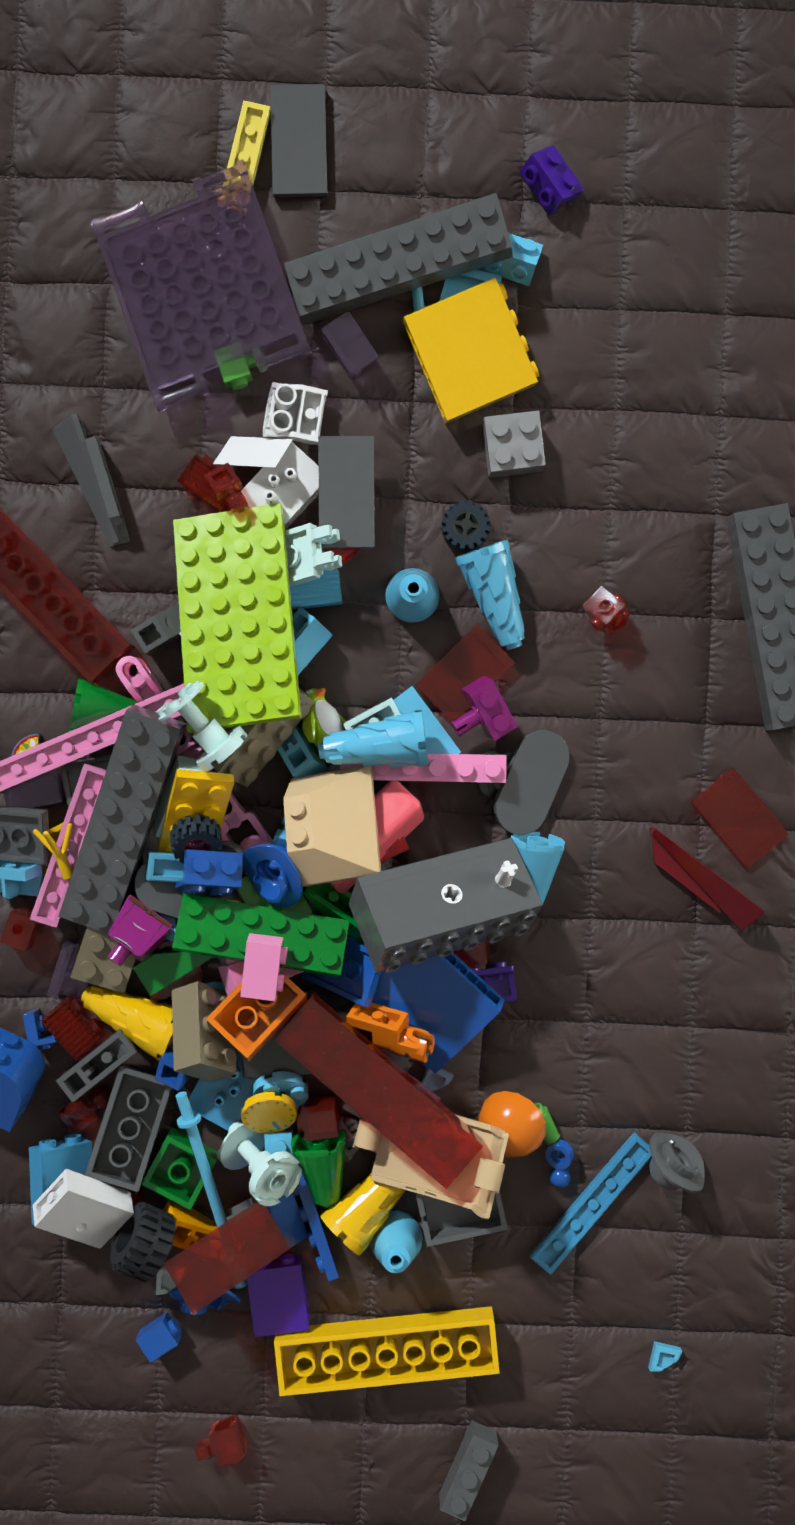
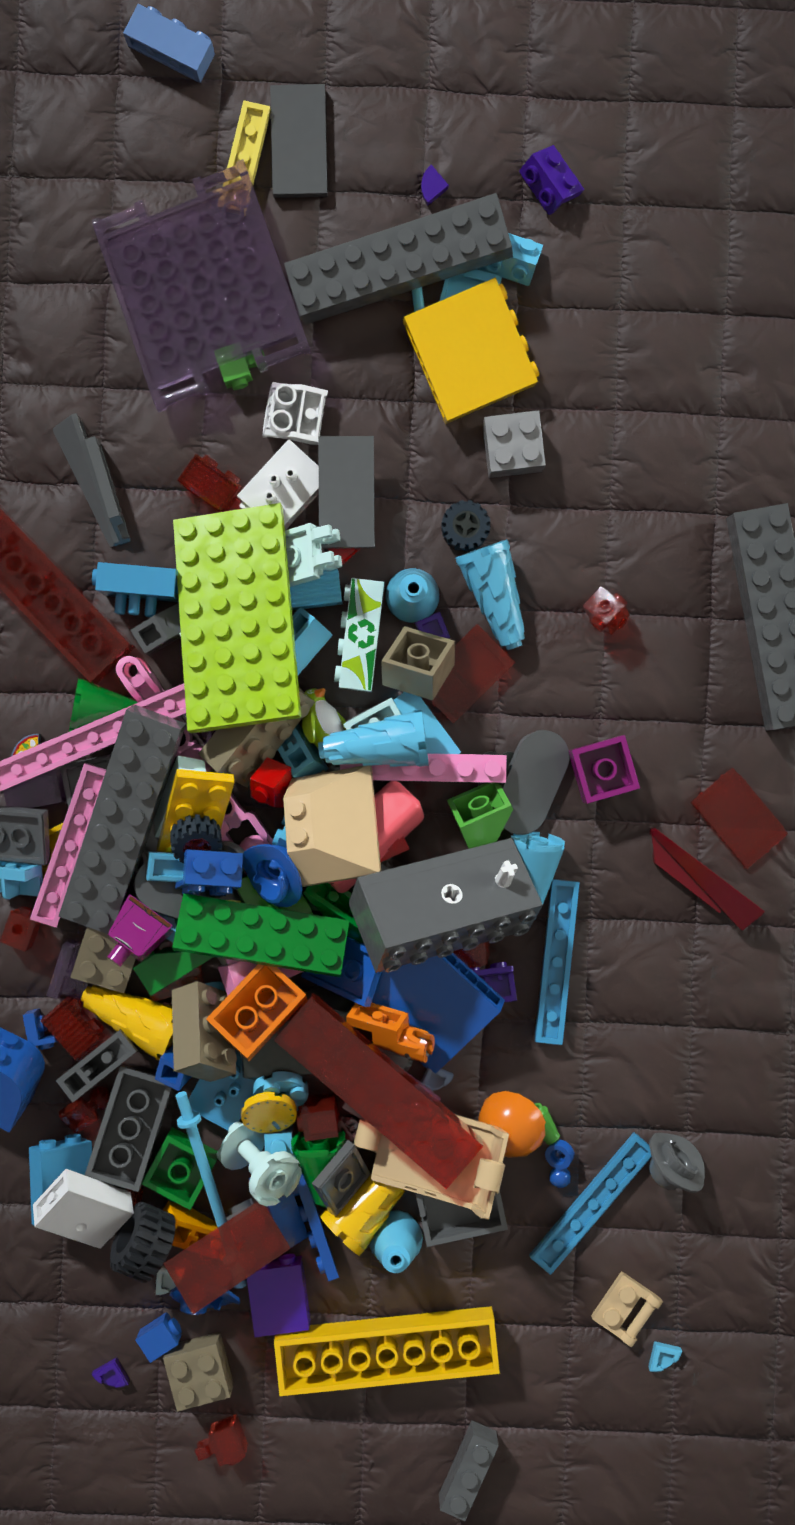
yellow plant [33,823,73,880] -> none
light aqua piece [156,680,248,772] -> none
clear red plate [204,463,248,514] -> none
white sticker [213,436,293,468] -> none
bright pink brick [241,933,288,1001] -> none
clear purple panel [321,312,378,382] -> none
magenta brick [451,675,518,741] -> none
none -> dark azure piece [92,562,179,617]
none -> dark purple tile [92,1357,130,1388]
none -> medium blue brick [123,4,215,83]
none -> dark tan brick [163,1332,234,1412]
none -> red slope [250,757,292,808]
none -> dark grey tile [312,1141,371,1216]
none -> light aqua brick [334,578,384,692]
none -> dark tan brick [381,626,455,700]
none -> dark purple tile [415,612,450,639]
none -> dark purple tile [421,164,449,206]
none -> bright green slope [447,782,513,849]
none -> dark azure plate [534,879,580,1045]
none -> magenta brick [569,735,640,804]
none -> tan plate [591,1271,663,1347]

